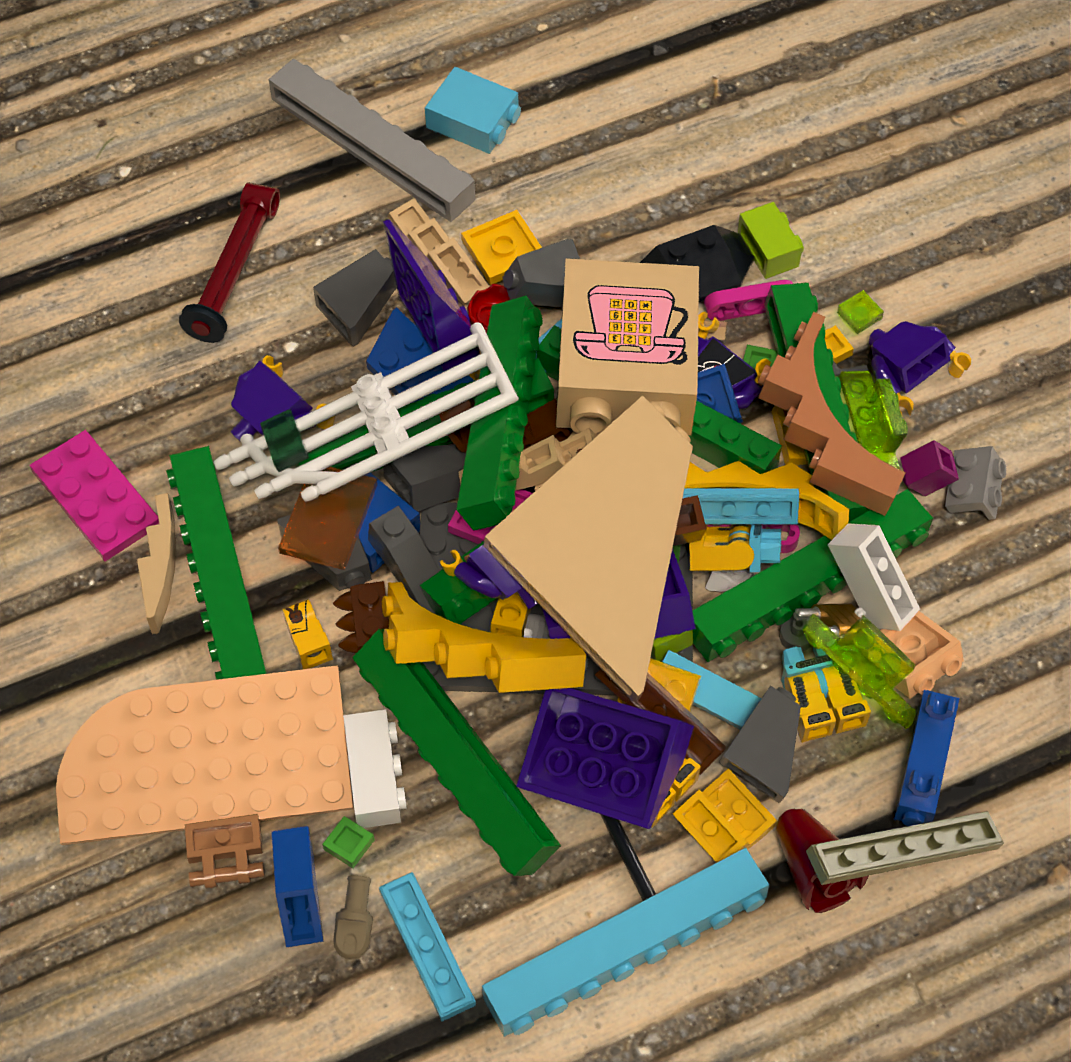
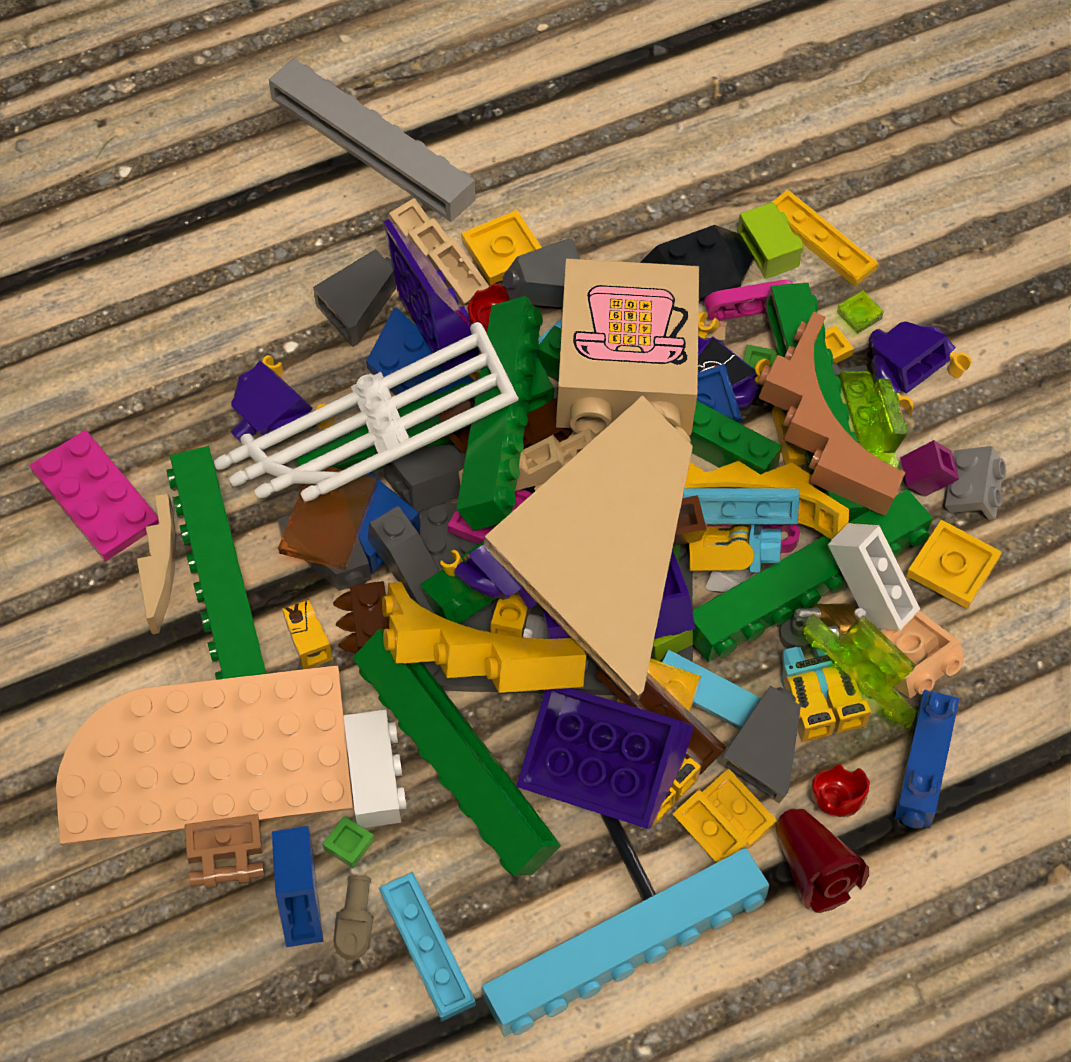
dark red piece [179,182,280,343] -> none
clear green tile [260,409,310,472] -> none
medium azure brick [425,67,521,154] -> none
tile [806,811,1004,885] -> none
none -> yellow tile [772,190,878,287]
none -> red hair [811,764,870,817]
none -> yellow plate [907,520,1002,609]

